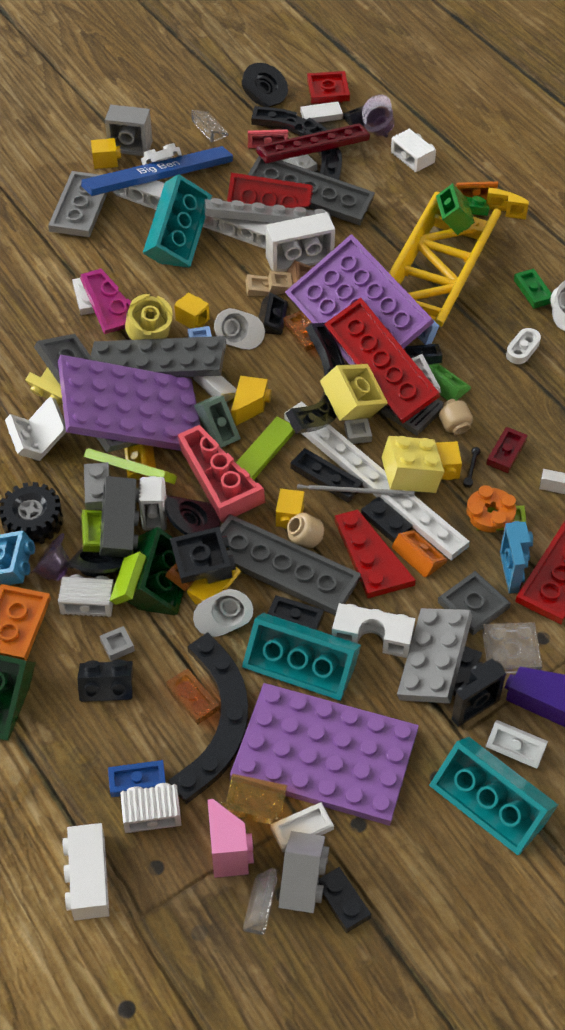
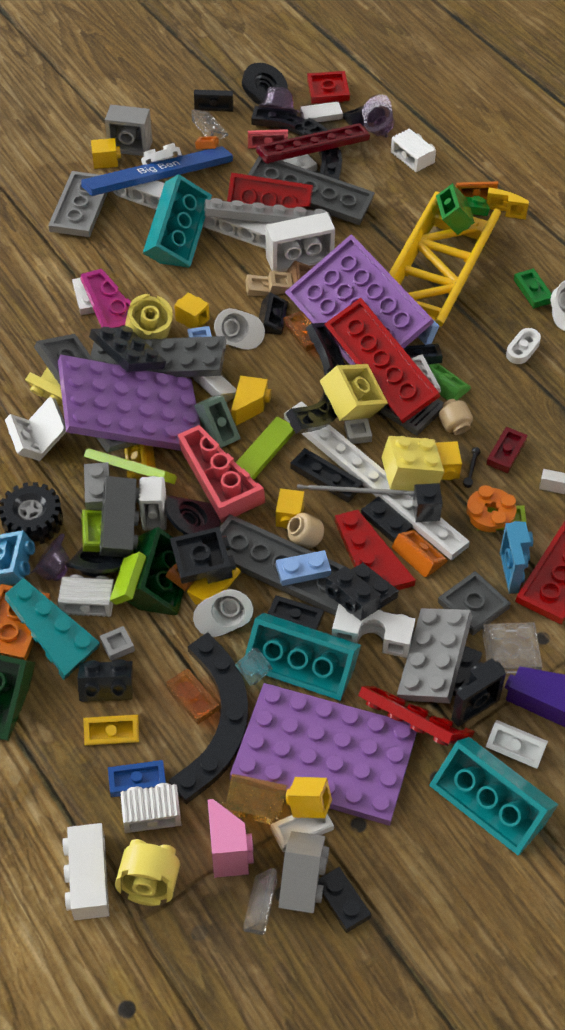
none -> teal wing [5,578,100,680]
none -> yellow slope [83,714,139,745]
none -> black plate [89,326,166,372]
none -> light yellow brick [115,839,180,906]
none -> black plate [194,90,234,112]
none -> orange tile [195,136,219,149]
none -> clear light blue plate [235,648,273,686]
none -> clear purple piece [259,87,304,114]
none -> light blue plate [276,550,331,586]
none -> yellow brick [286,777,332,818]
none -> black plate [325,563,399,621]
none -> red wing [358,686,475,746]
none -> black brick [412,483,443,522]

